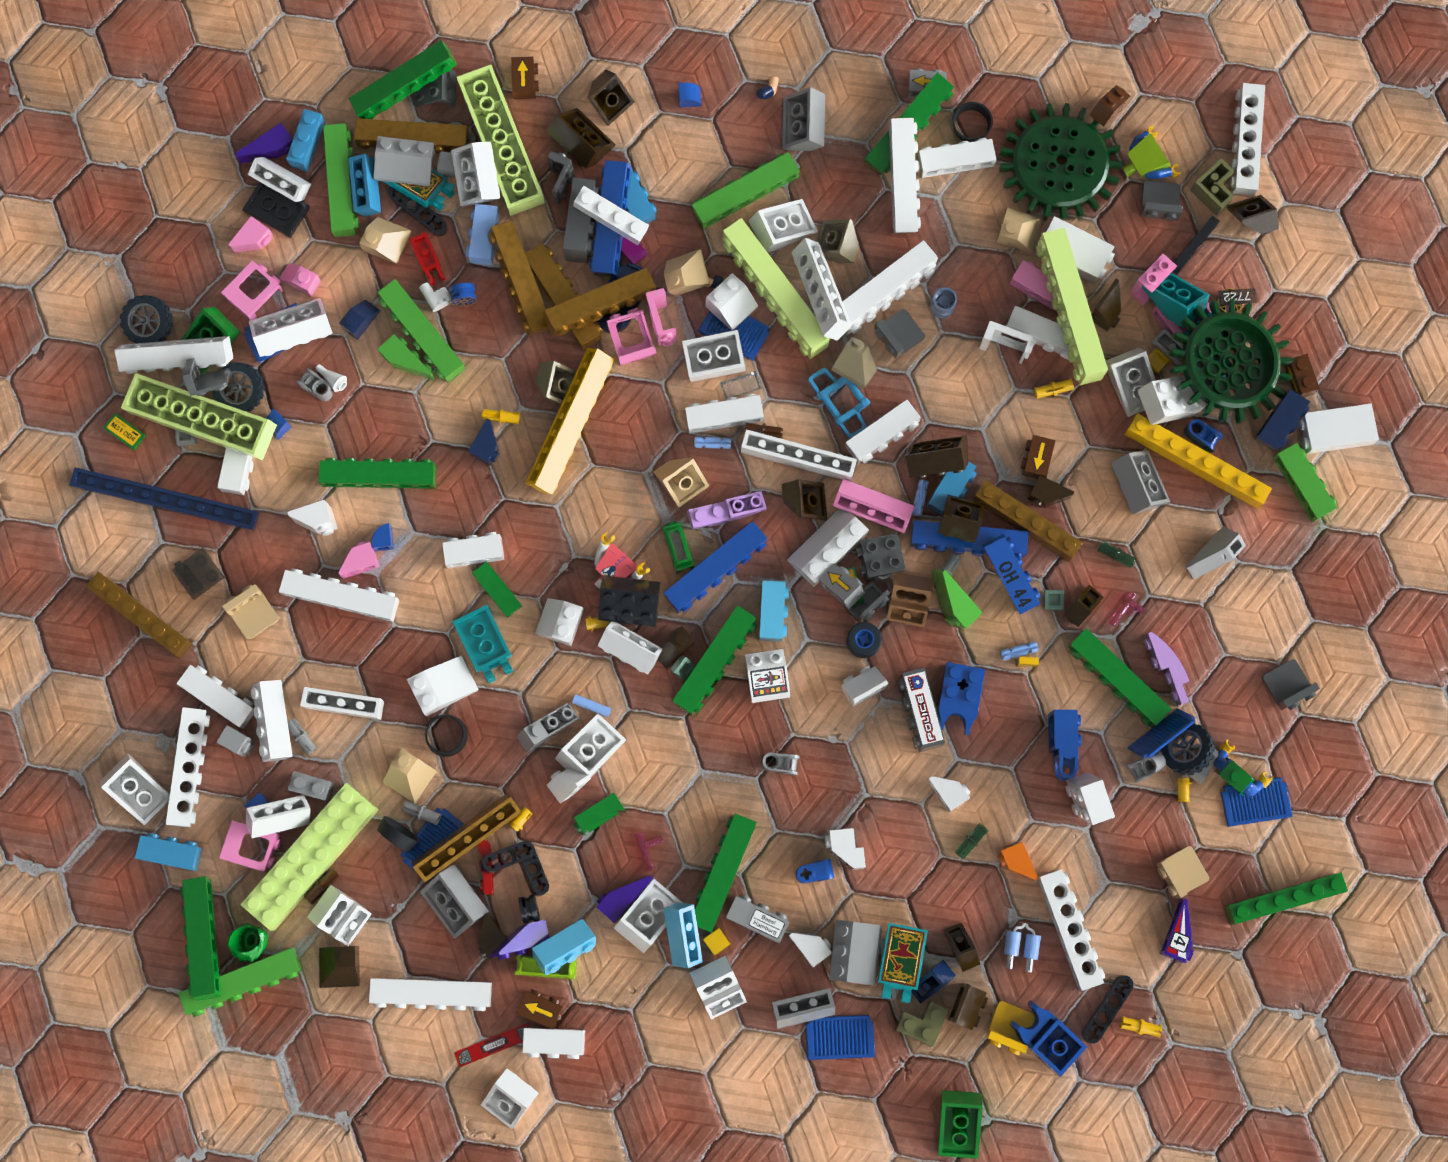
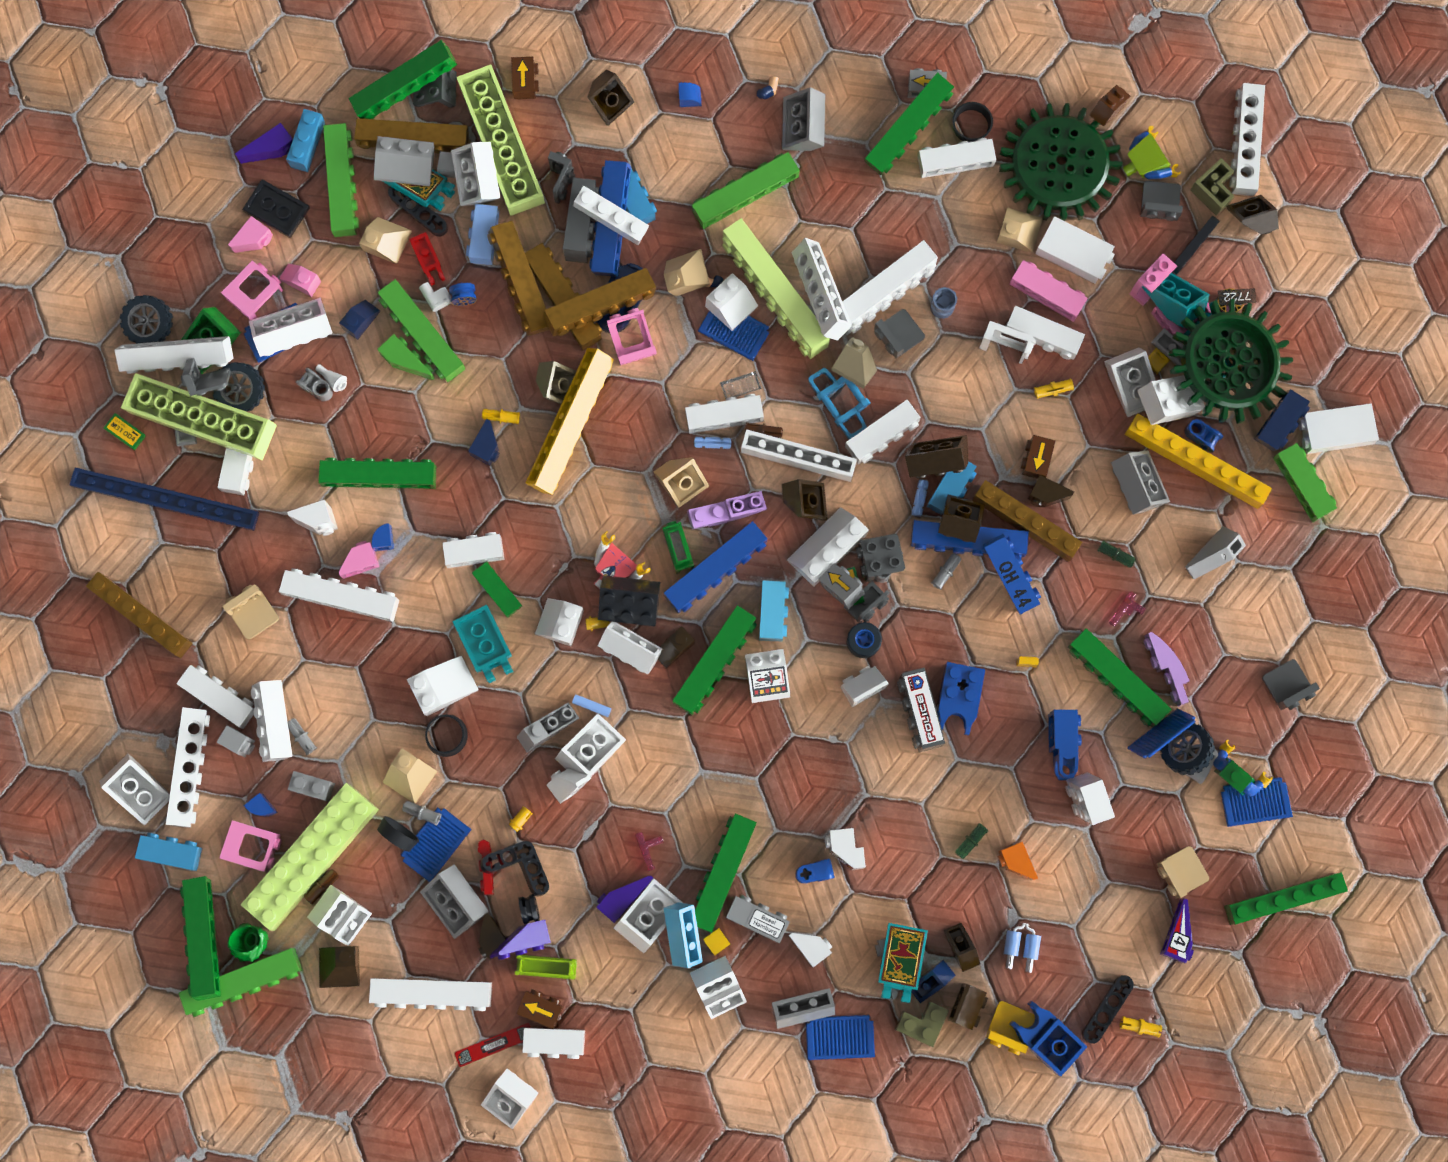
clear smoke hinge [172,547,225,600] -> none
white brick [246,795,310,838] -> none
white brick [248,157,311,202] -> none
blue brick [266,409,291,440] -> none
white brick [300,687,384,720] -> none
dark azure brick [348,154,381,217] -> none
pearl gold brick [411,793,522,883] -> none
medium azure brick [532,919,596,976] -> none
dark brown slope [547,108,616,169] -> none
green window [574,793,626,836] -> none
magenta tile [621,237,648,264] -> none
bright pink window [646,288,677,346] -> none
sand green plate [670,654,696,682] -> none
white brick [682,330,746,382] -> none
white slope [748,199,818,253] -> none
light grey piece [761,753,800,776] -> none
dark tan slope [817,219,859,264] -> none
light grey slope [829,920,882,986] -> none
bright pink brick [833,479,915,533] -> none
medium nougat piece [887,572,933,627] -> none
white brick [889,118,921,234] -> none
white slope [927,776,970,812] -> none
bright green slope [931,569,983,629] -> none
green slope [938,1090,983,1159] -> none
light blue axle [1000,641,1038,661] -> none
yellowish green brick [1036,227,1108,385] -> none
white brick [1038,869,1105,991] -> none
sand green plate [1044,590,1064,611] -> none
dark brown slope [1064,585,1104,627] -> none
dark brown slope [1092,278,1121,332] -> none
light grey piece [1126,753,1166,783] -> none
yellow pin [1176,778,1191,802] -> none
reddish brown brick [1284,354,1320,397] -> none

